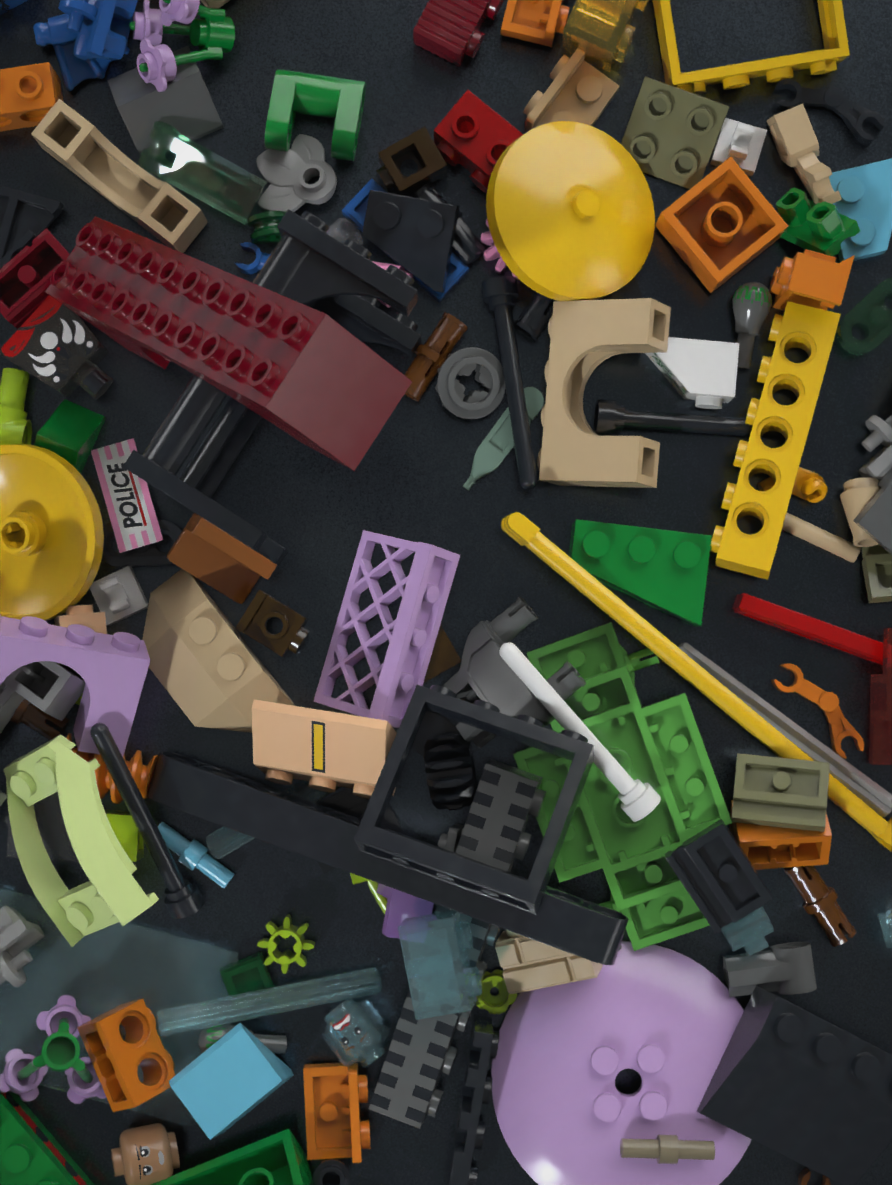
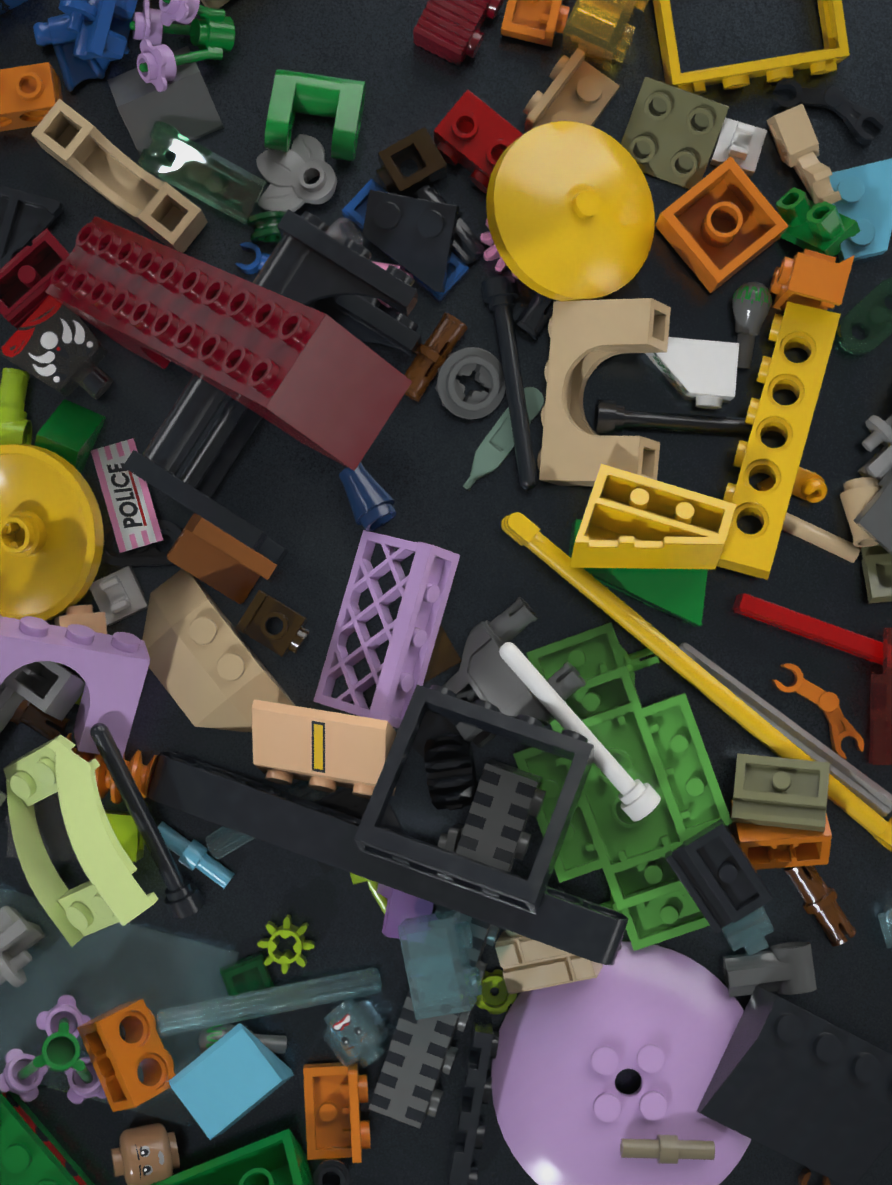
none -> dark blue cone [339,462,397,532]
none -> yellow wedge [569,464,737,569]

